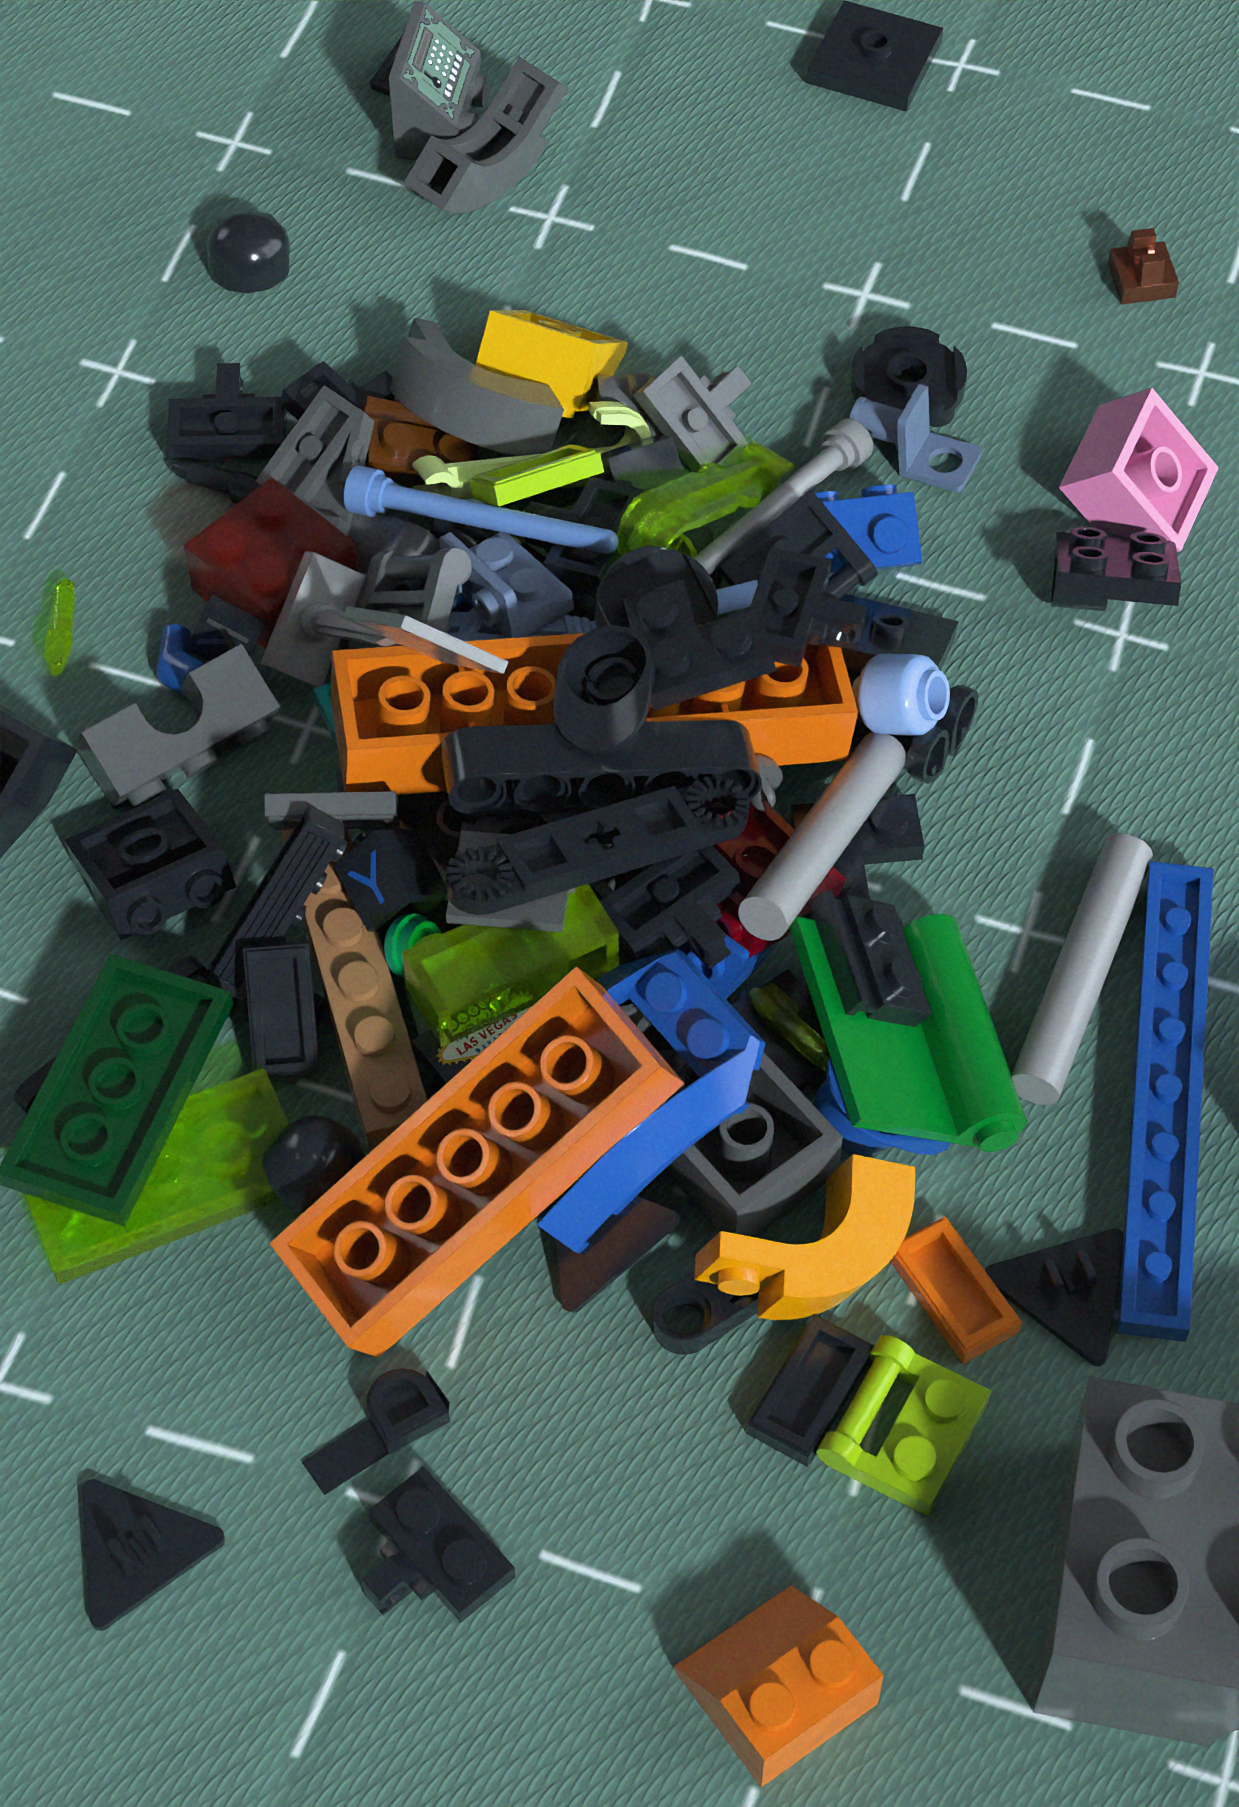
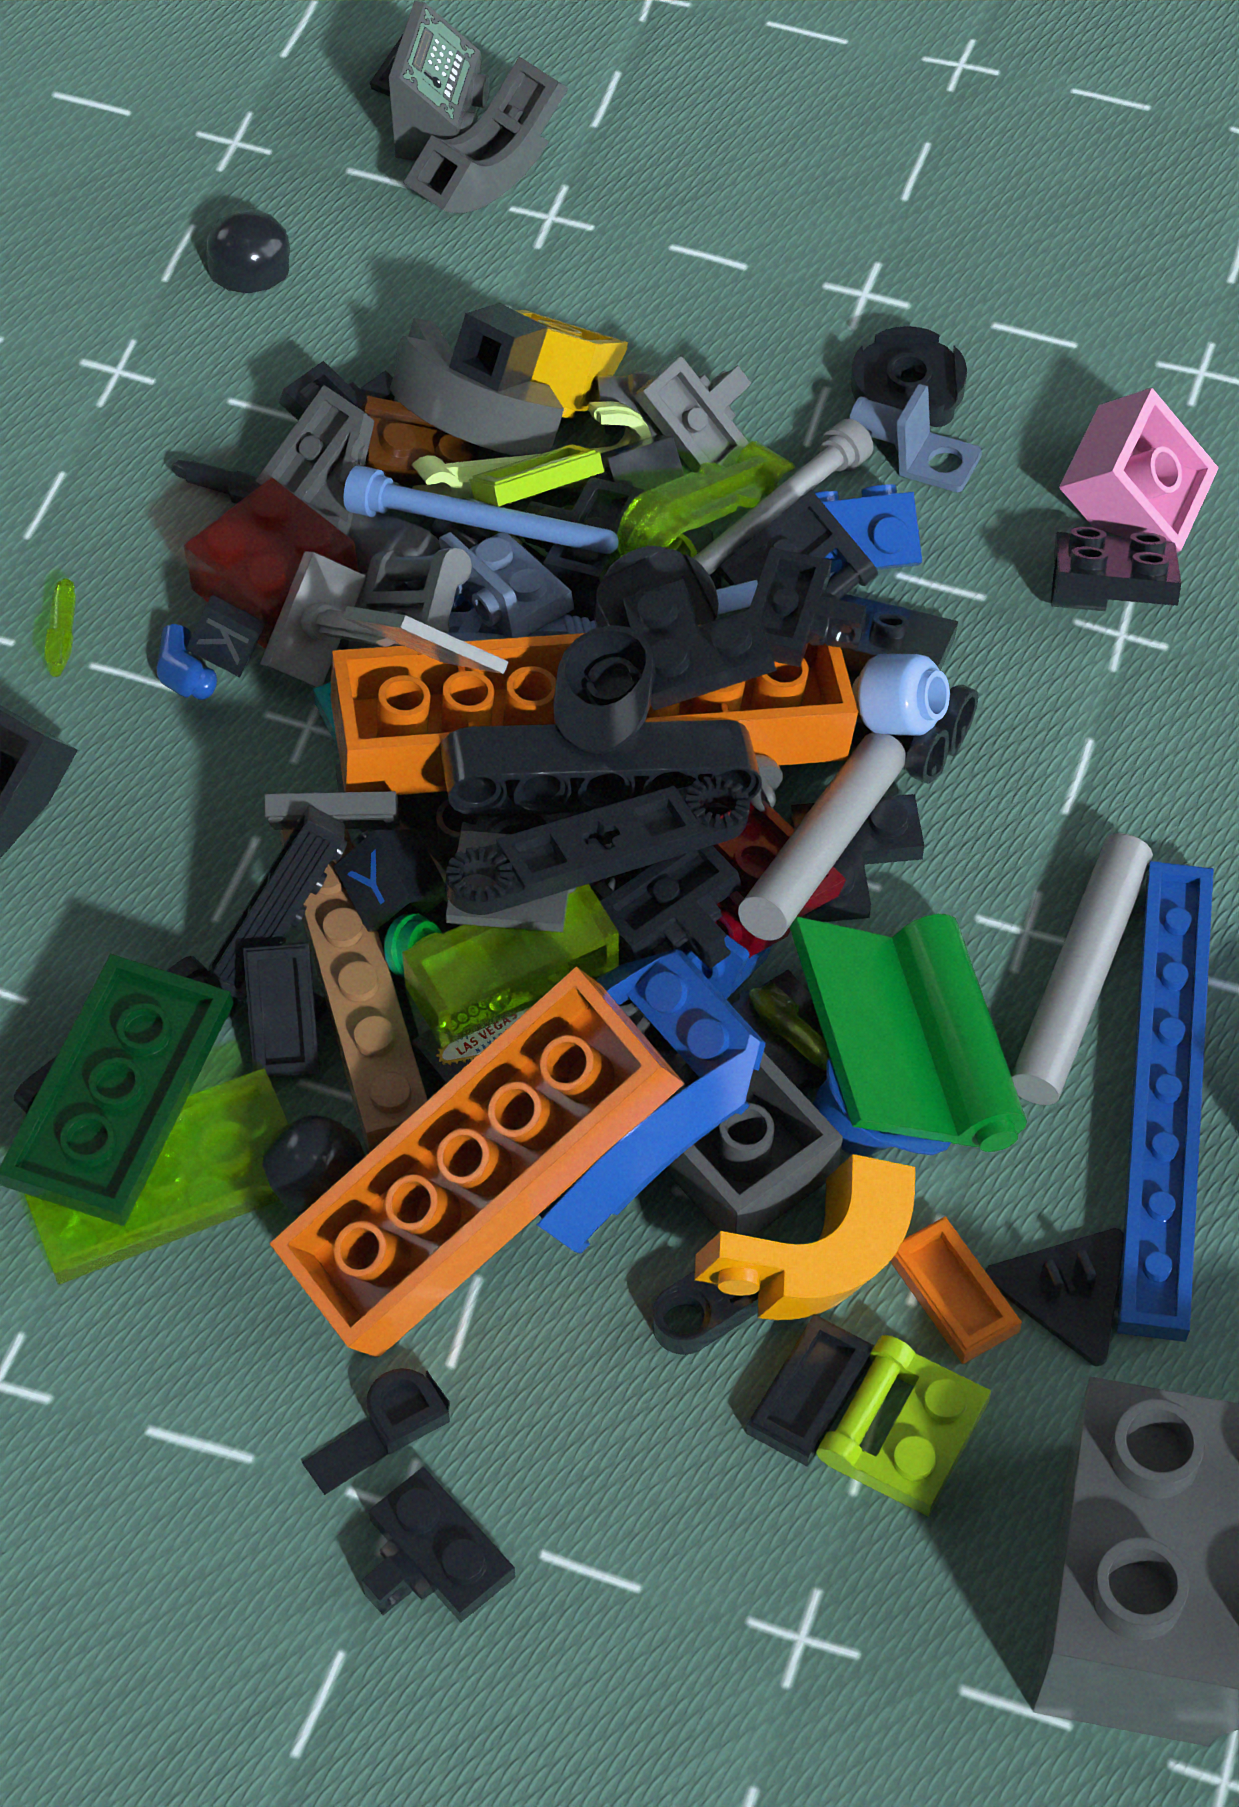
black plate [64,789,237,940] -> none
dark grey arch [75,644,280,809] -> none
black piece [82,1479,225,1631] -> none
black hinge [167,363,287,460] -> none
black piece [556,1196,679,1313] -> none
orange slope [674,1585,884,1788] -> none
black plate [806,0,943,112] -> none
black plate [809,890,932,1027] -> none
copper tile [1108,228,1179,305] -> none
none -> black brick [449,303,548,392]

